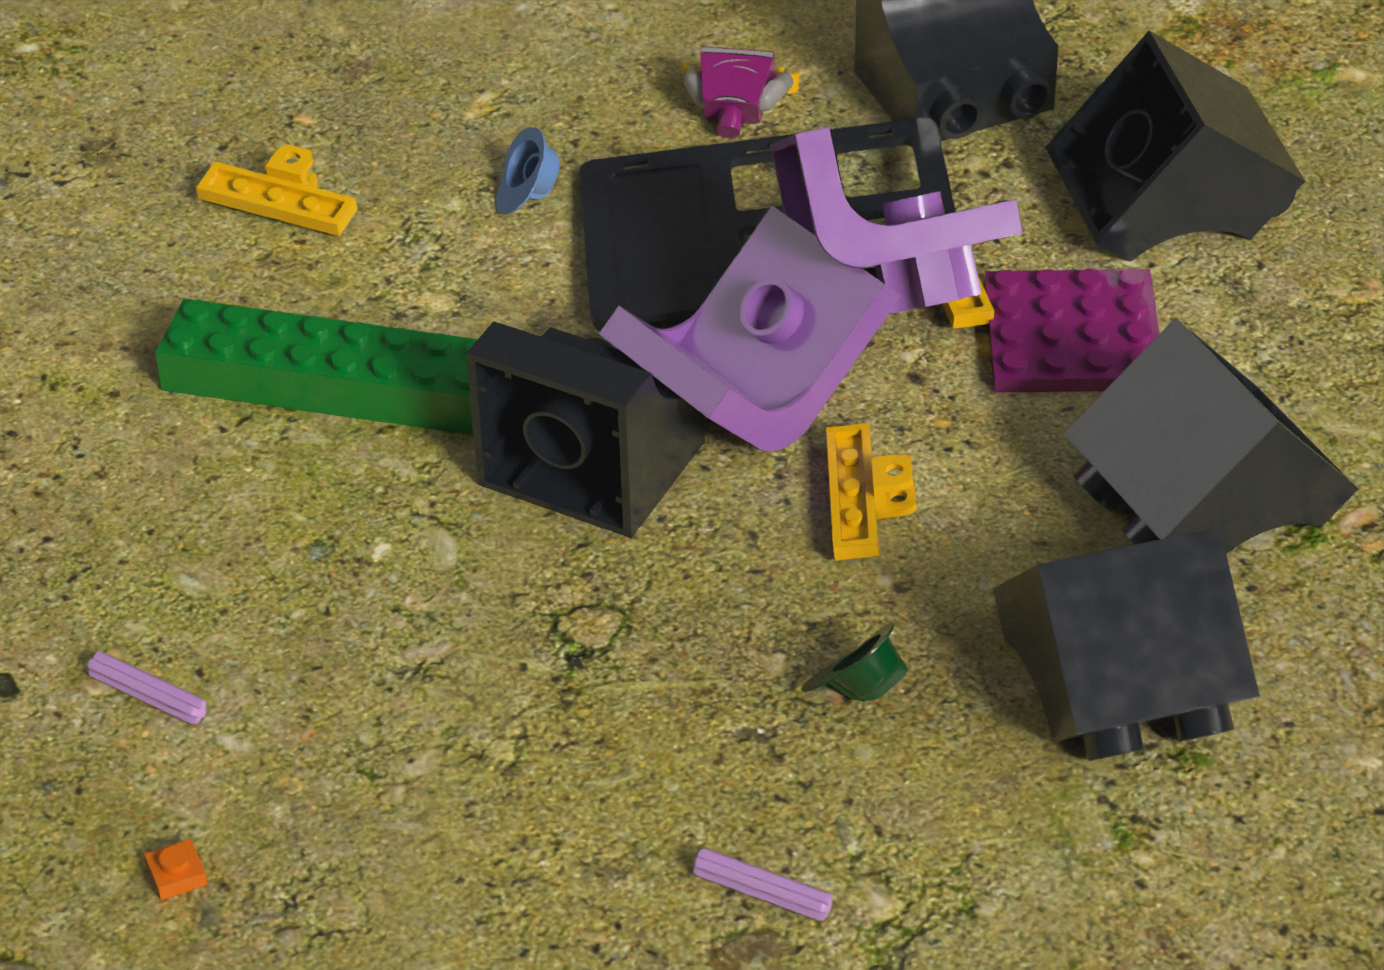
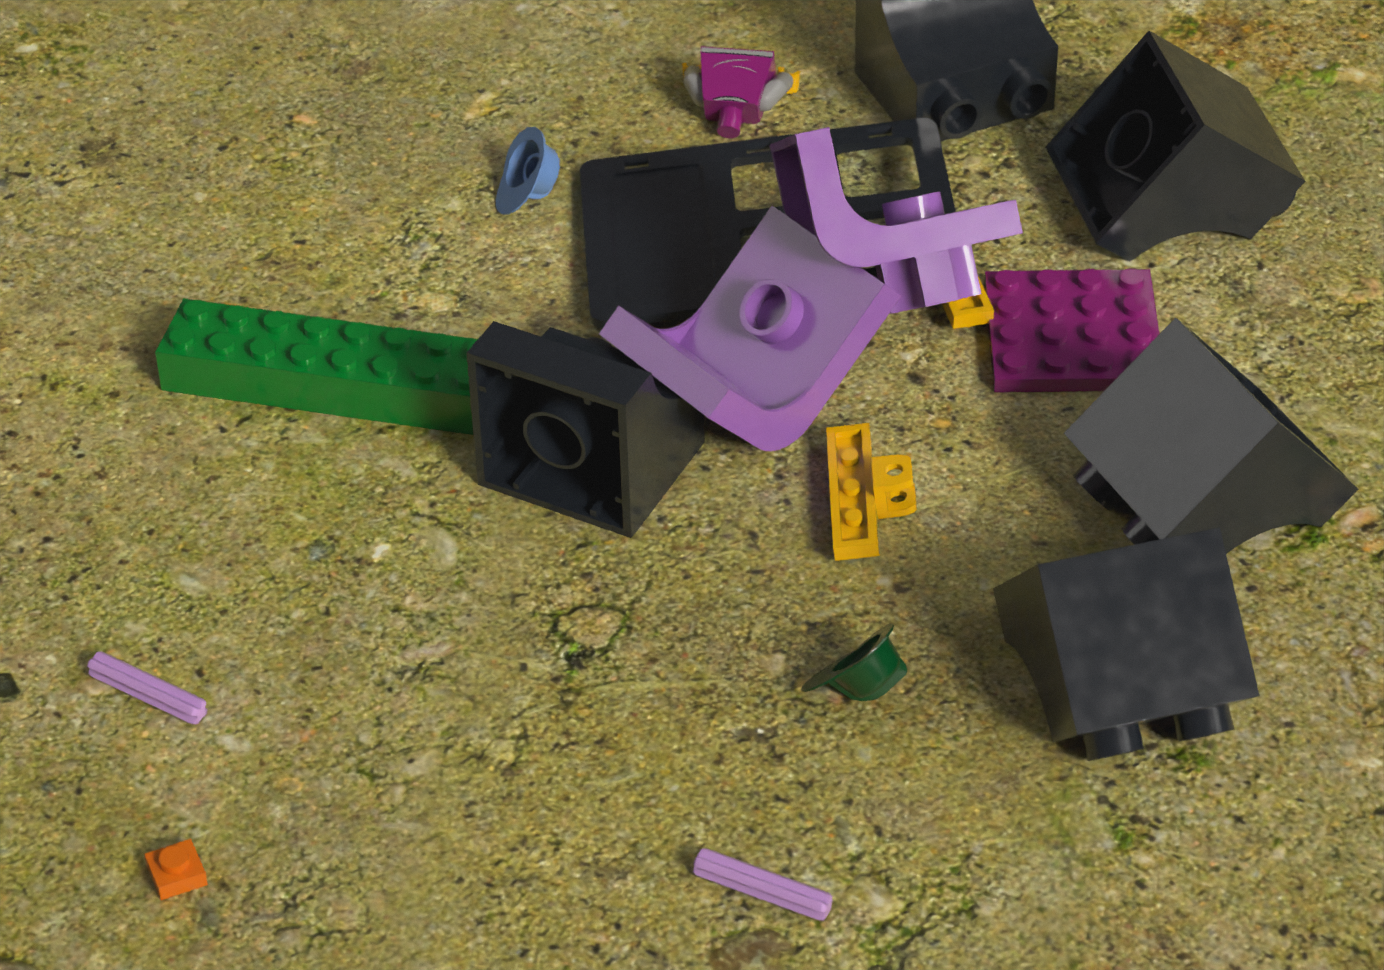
yellow plate [196,144,357,236] -> none

